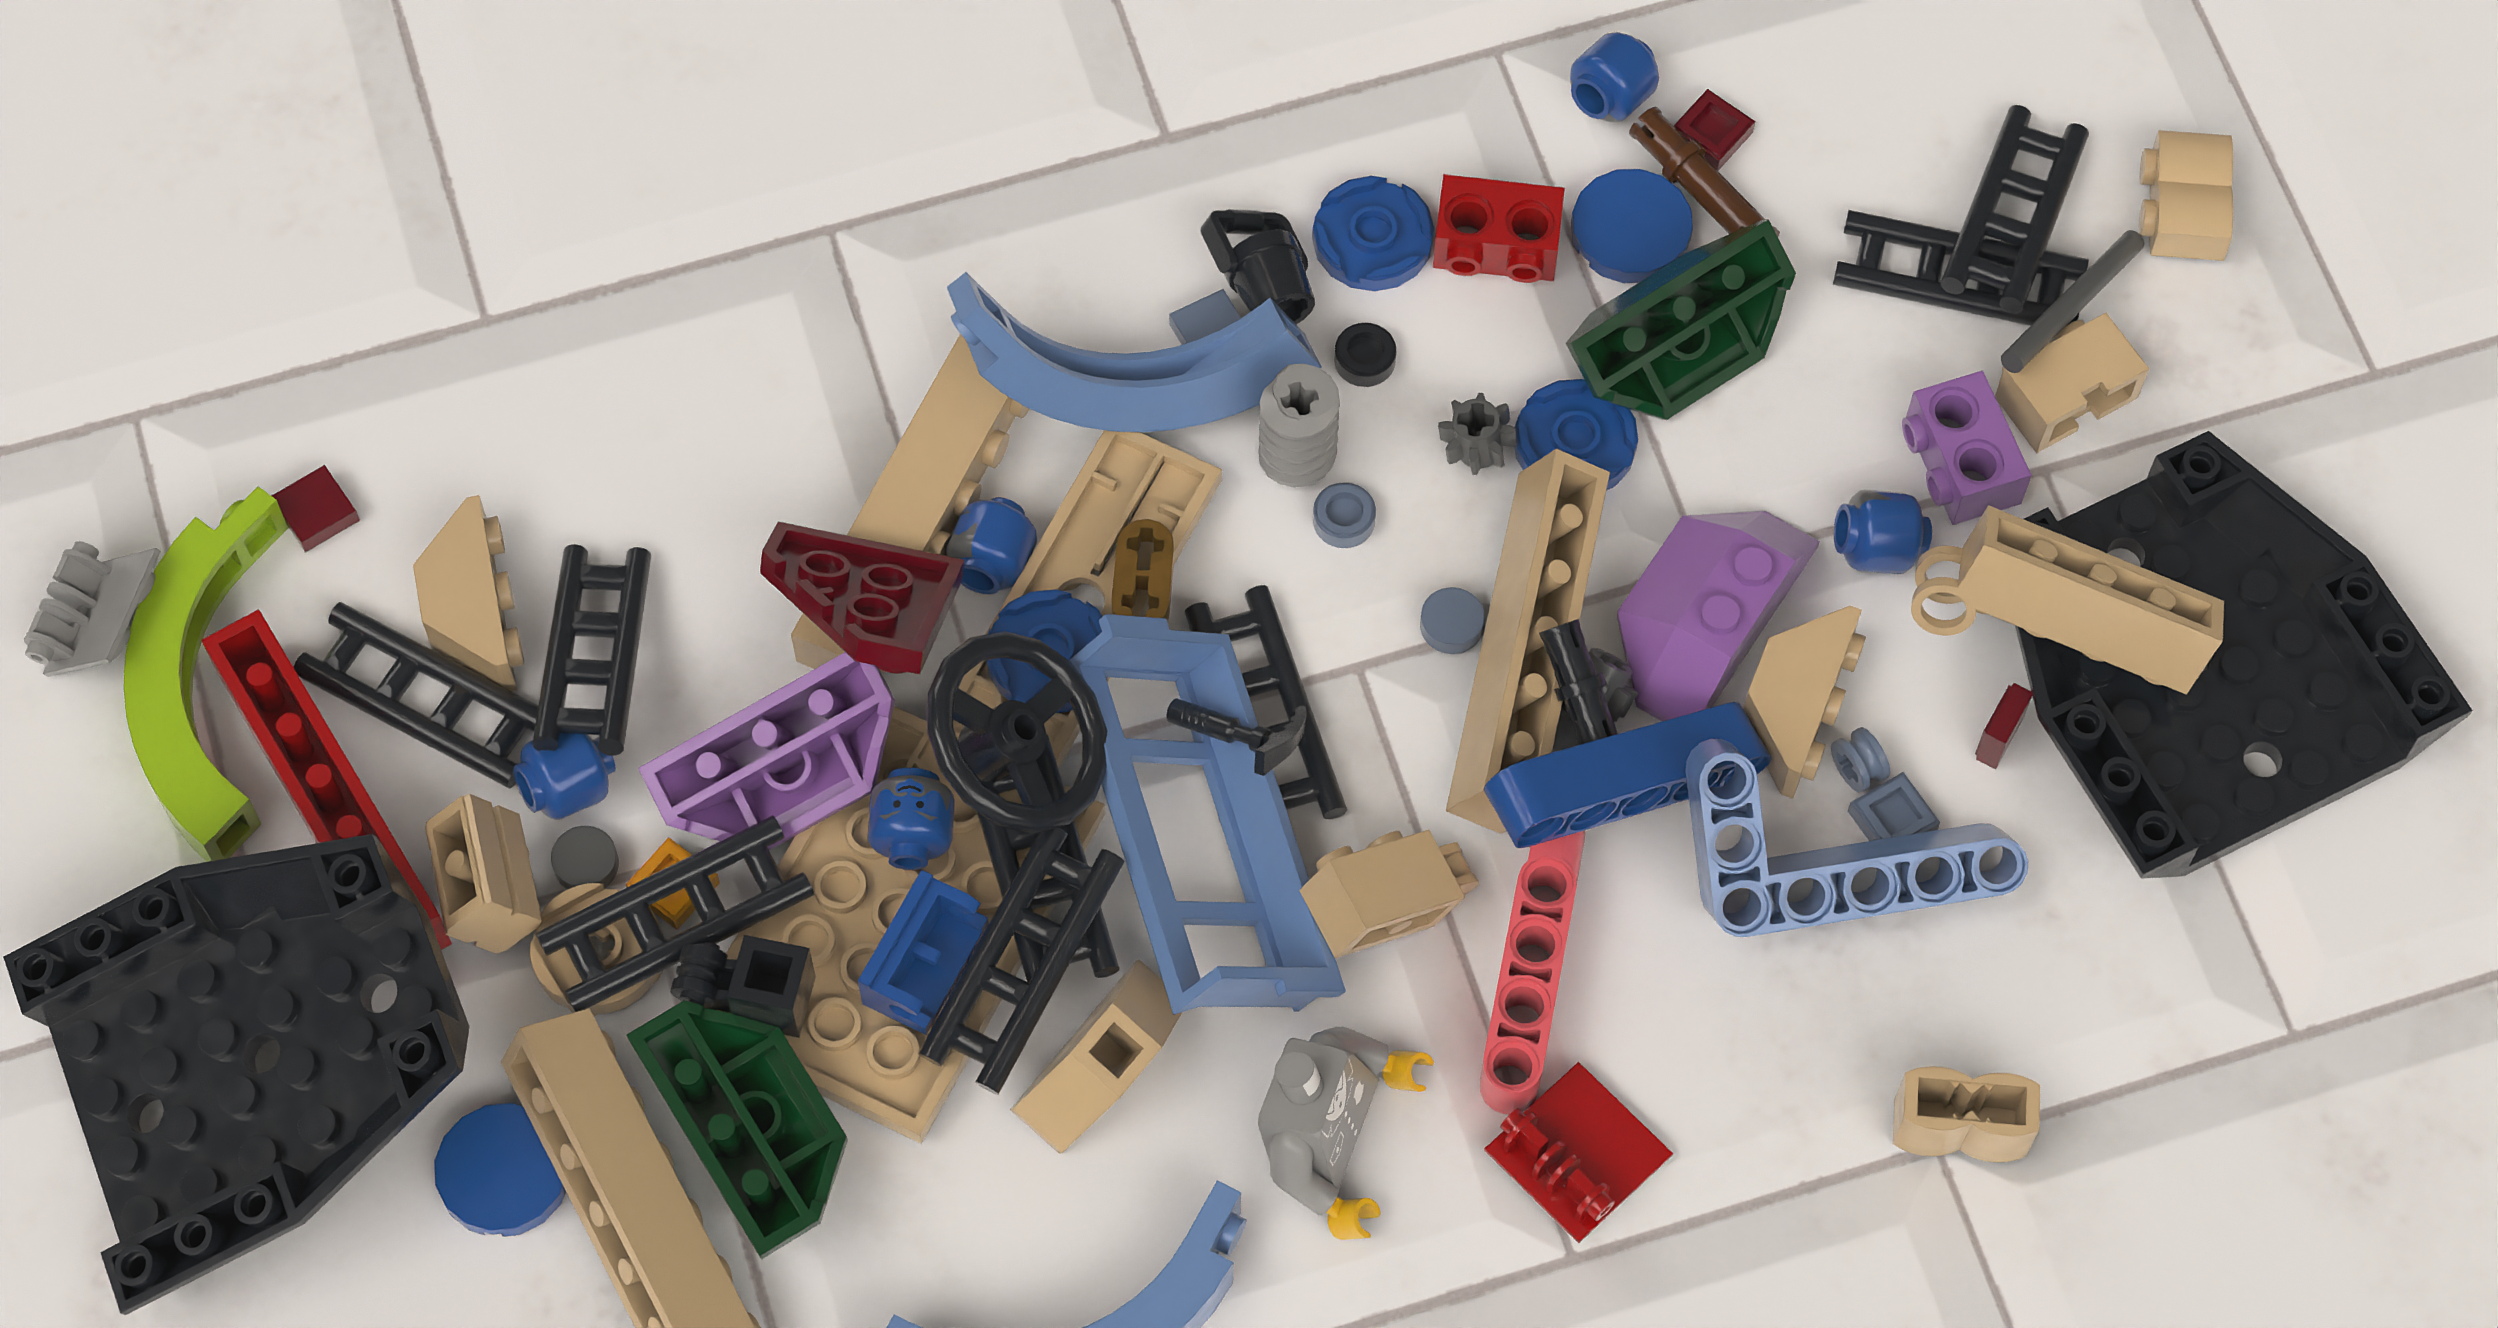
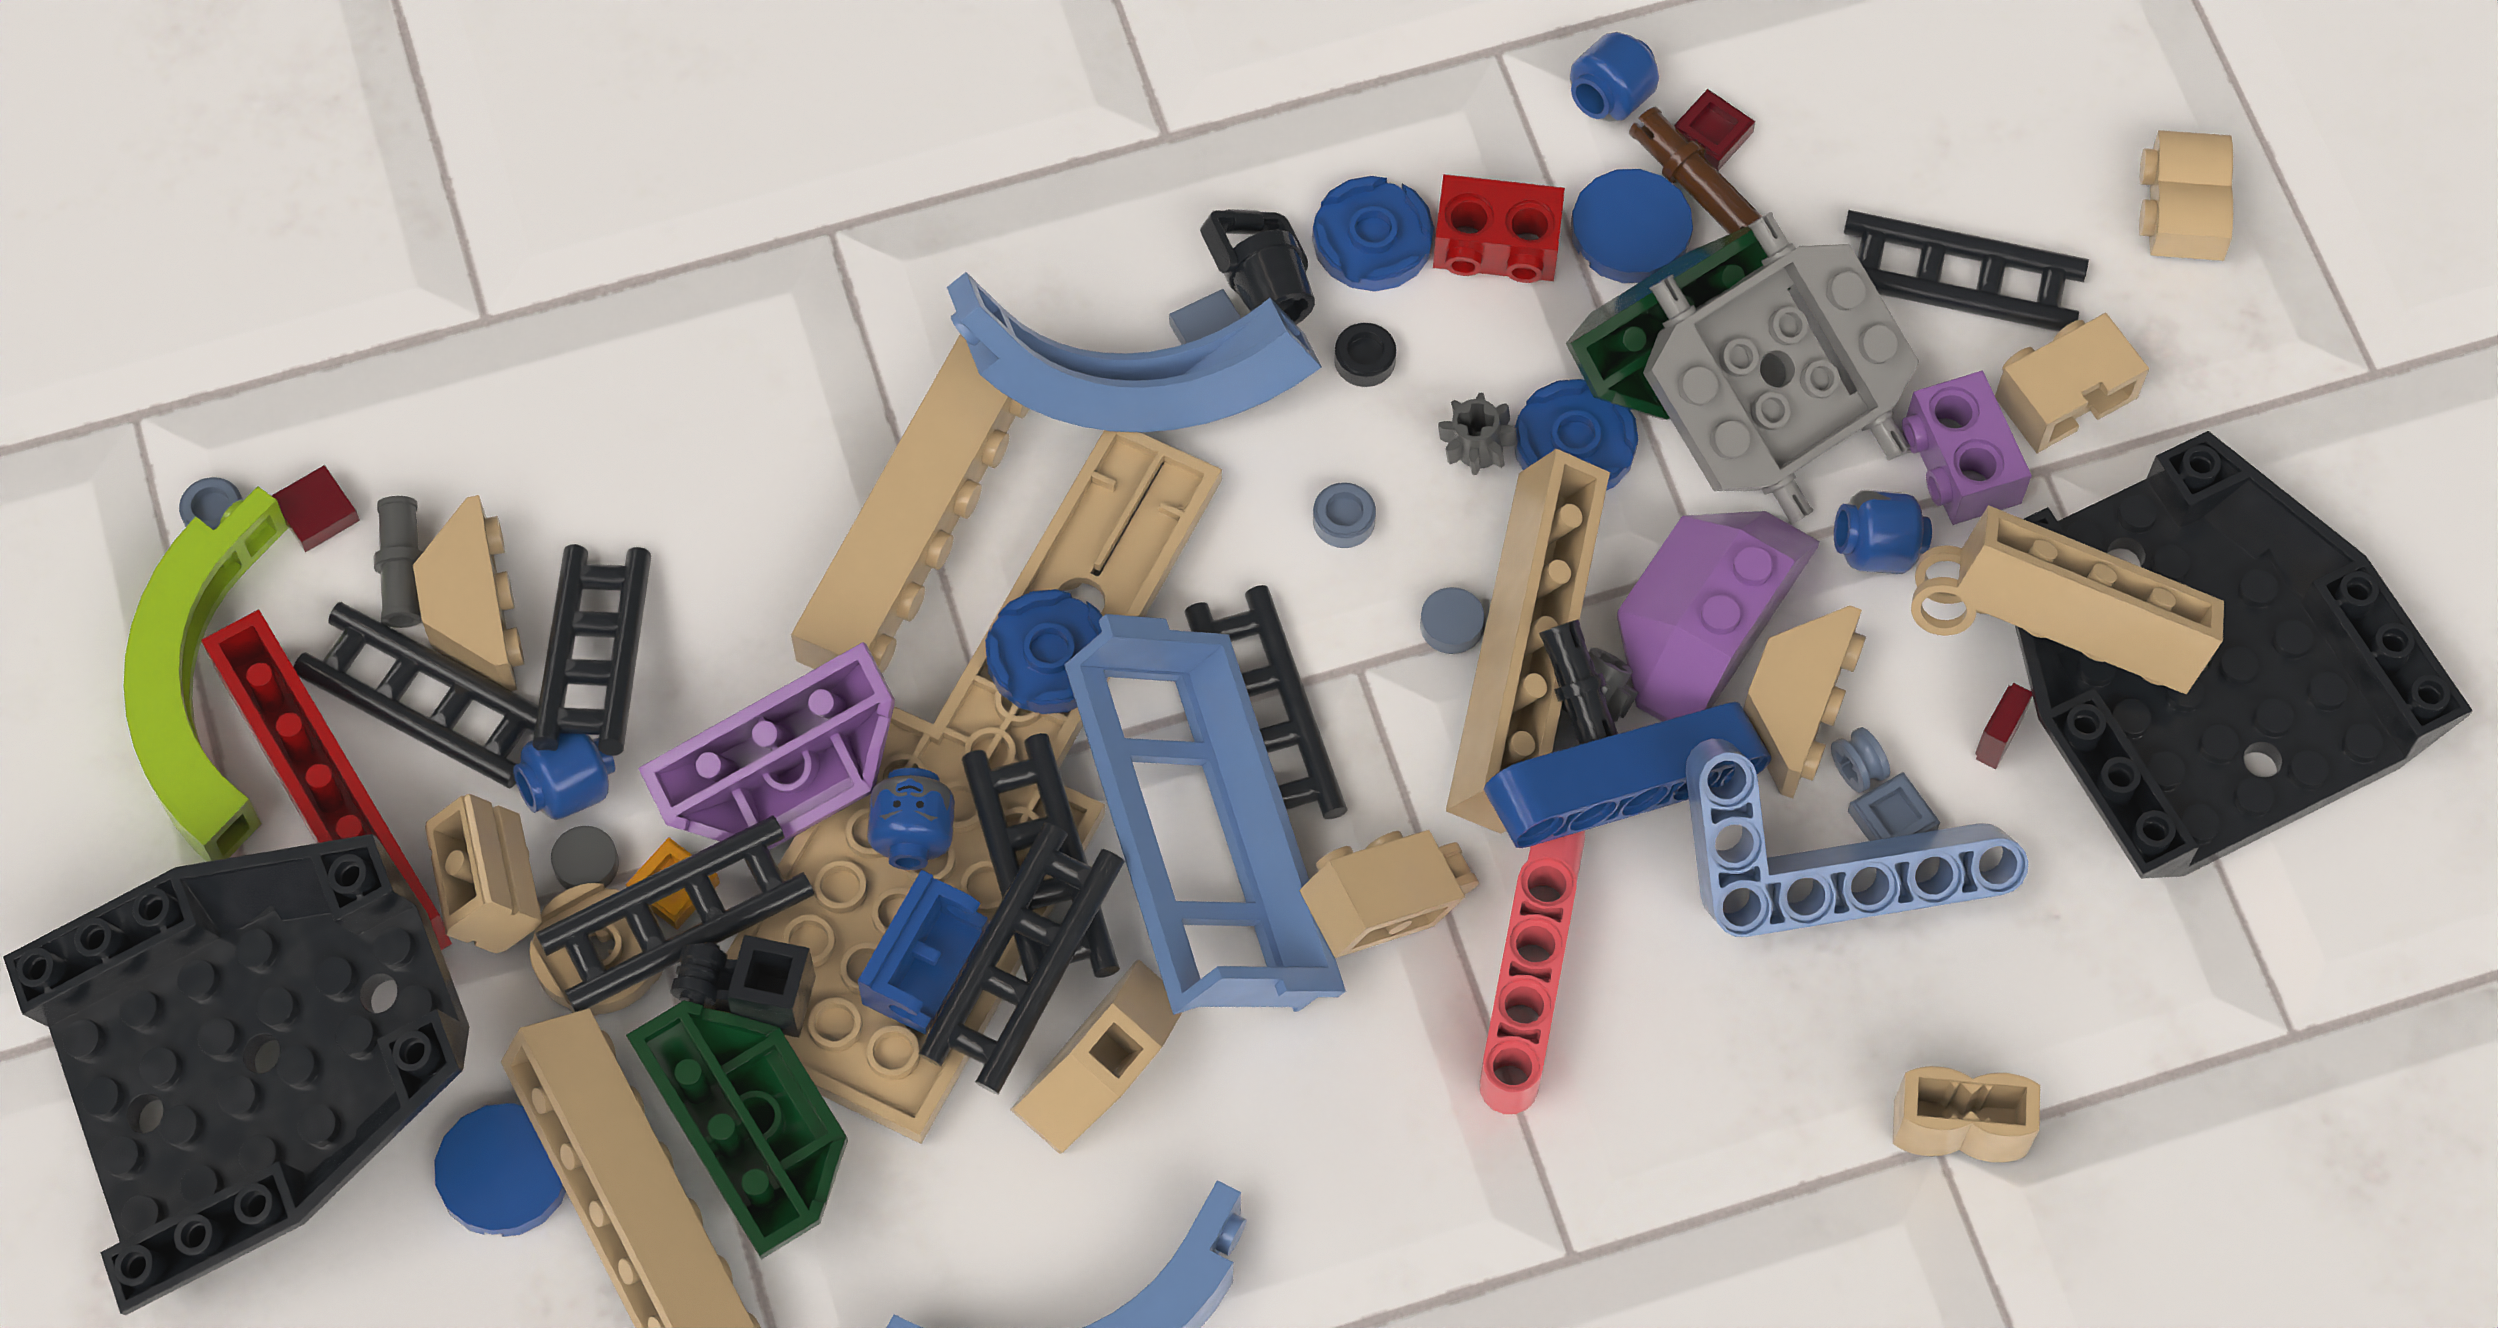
light grey hinge [24,541,161,677] -> none
dark red plate [760,521,964,675] -> none
black piece [927,631,1108,833] -> none
blue head [945,497,1037,594] -> none
pearl gold beam [1111,519,1174,623] -> none
black piece [1166,698,1306,776] -> none
light grey piece [1258,363,1340,487] -> none
light grey torso [1258,1027,1434,1240] -> none
red hinge [1484,1062,1673,1243] -> none
black bar [1941,105,2089,314] -> none
dark grey bar [2001,230,2144,373] -> none
none -> sand blue tile [179,477,243,530]
none -> dark grey pin [373,496,423,628]
none -> light grey piece [1643,212,1919,524]

